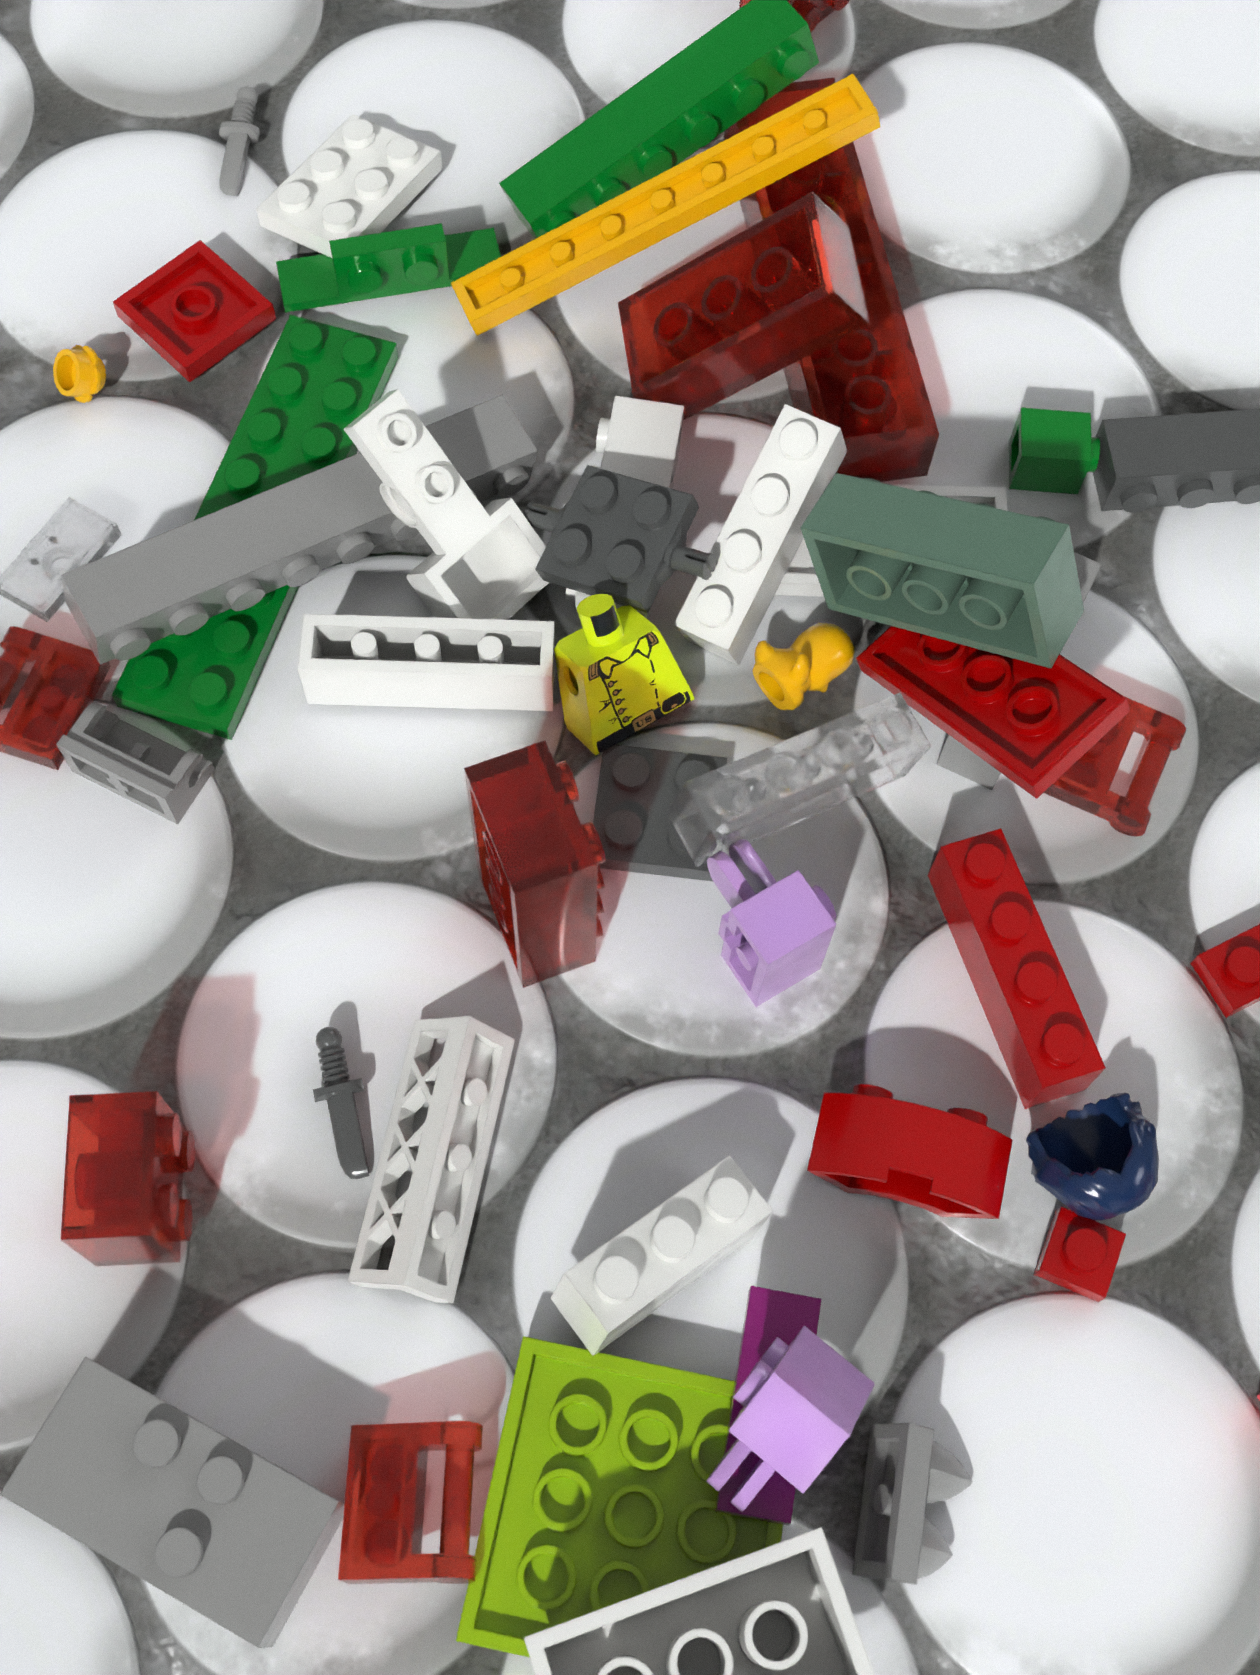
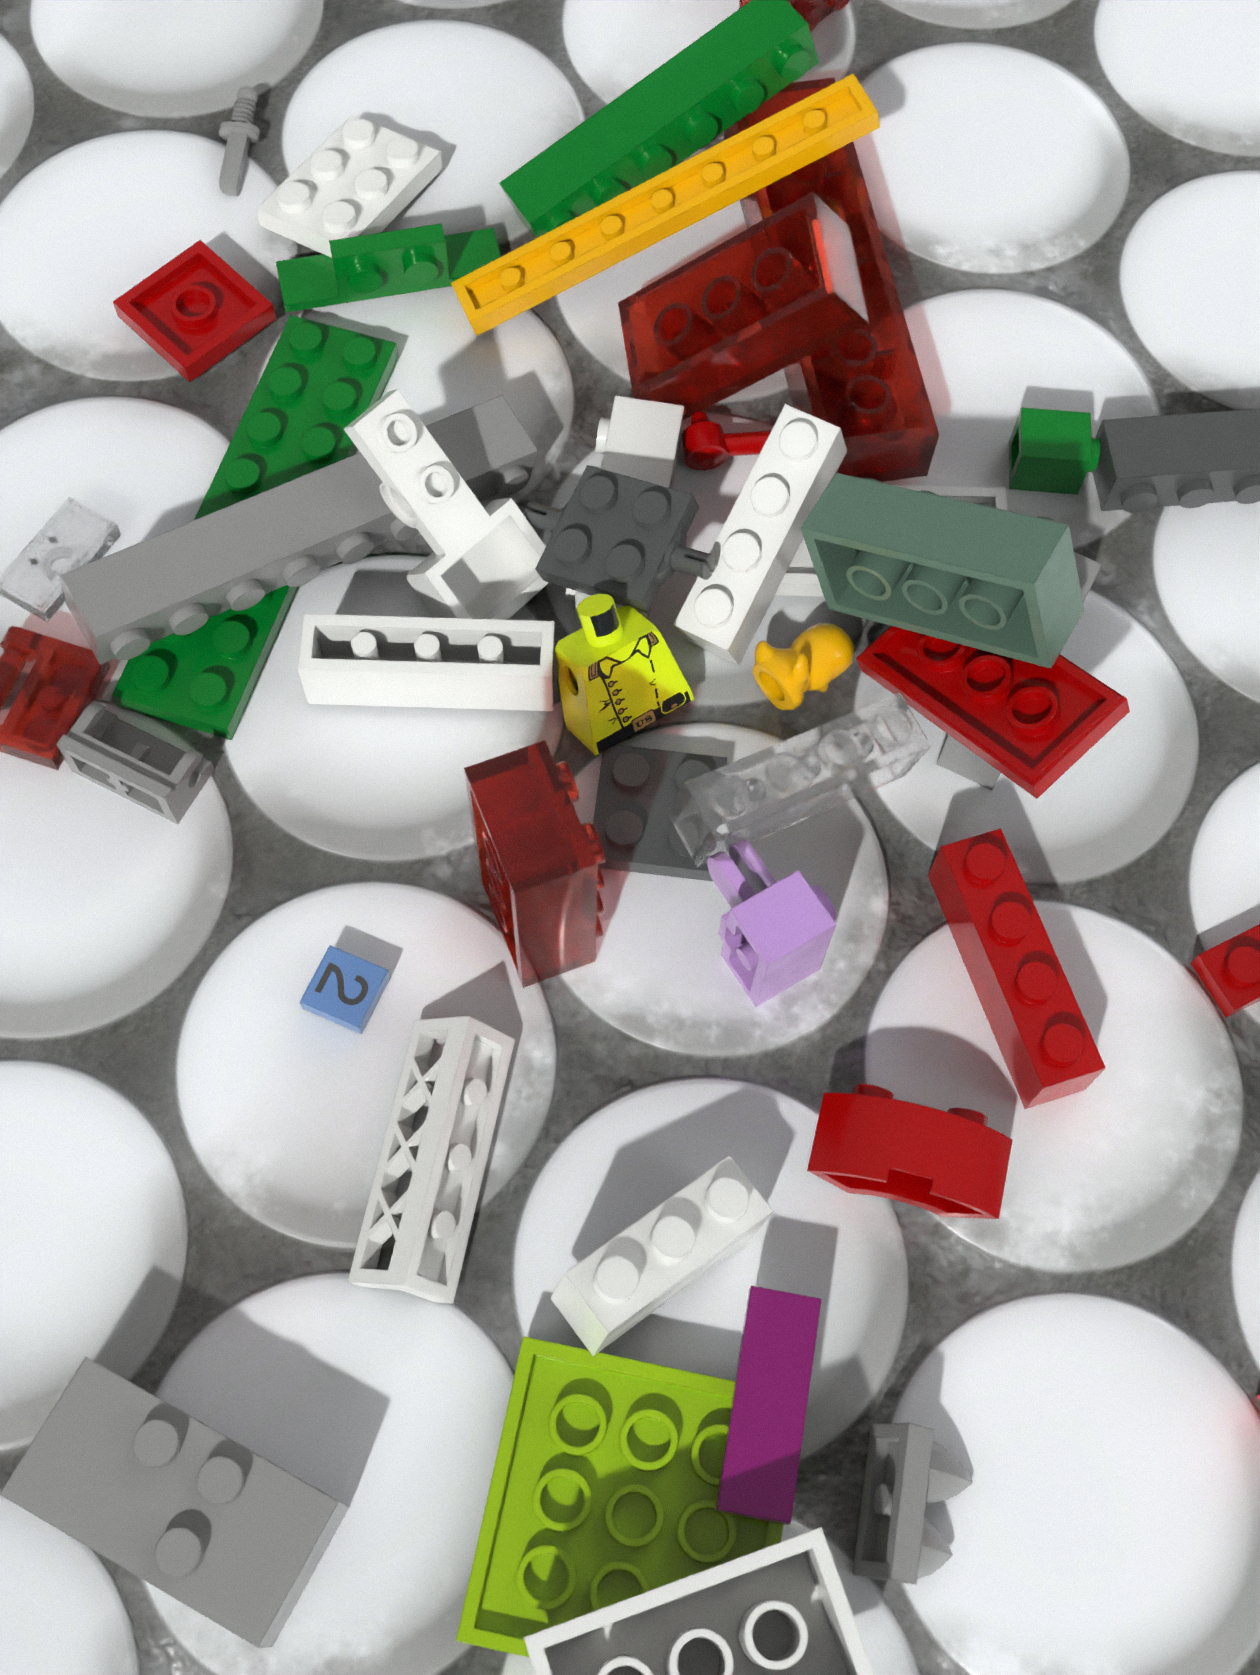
yellow plate [53,345,106,403] -> none
clear red brick [61,1091,195,1267] -> none
dark grey piece [313,1027,370,1179] -> none
clear red plate [338,1421,483,1584] -> none
lavender brick [706,1326,875,1512] -> none
dark blue hair [1026,1093,1159,1221] -> none
red plate [1033,1206,1126,1302] -> none
clear red plate [1044,696,1186,837] -> none
none -> medium blue tile [300,945,391,1034]
none -> red piece [681,411,772,471]

